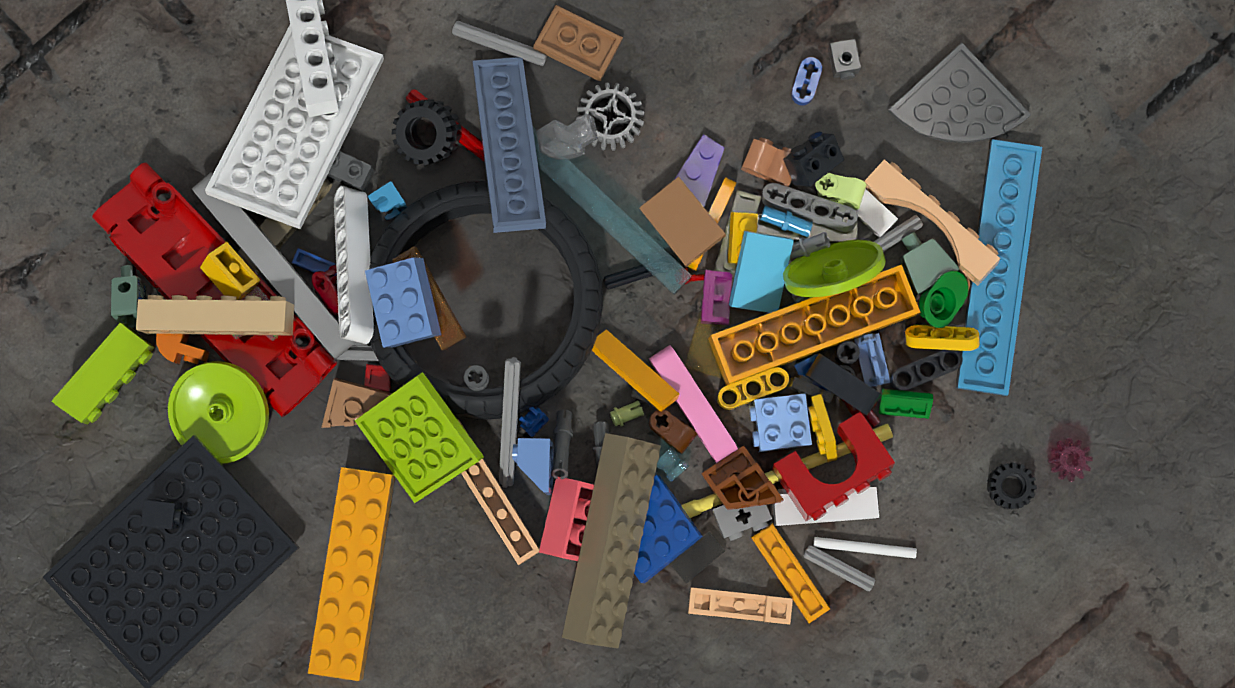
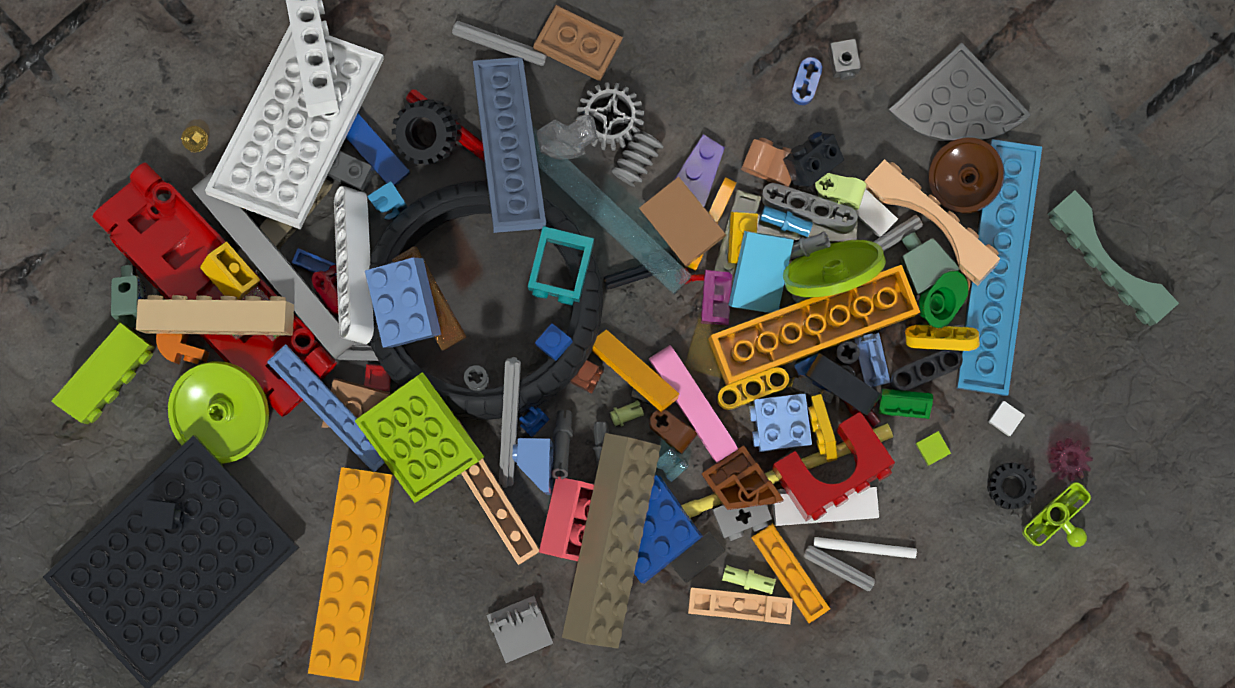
none -> clear yellow tile [181,126,208,152]
none -> medium blue tile [267,344,385,472]
none -> blue tile [346,113,410,186]
none -> light grey hinge [486,596,553,663]
none -> teal window [528,226,594,305]
none -> blue plate [535,324,573,361]
none -> copper brick [570,360,603,394]
none -> light grey piece [612,130,664,187]
none -> yellowish green pin [722,565,776,595]
none -> lime tile [915,431,951,466]
none -> reddish brown dish [929,137,1005,213]
none -> white tile [988,401,1025,436]
none -> lime piece [1022,482,1091,547]
none -> sand green arch [1048,190,1179,326]

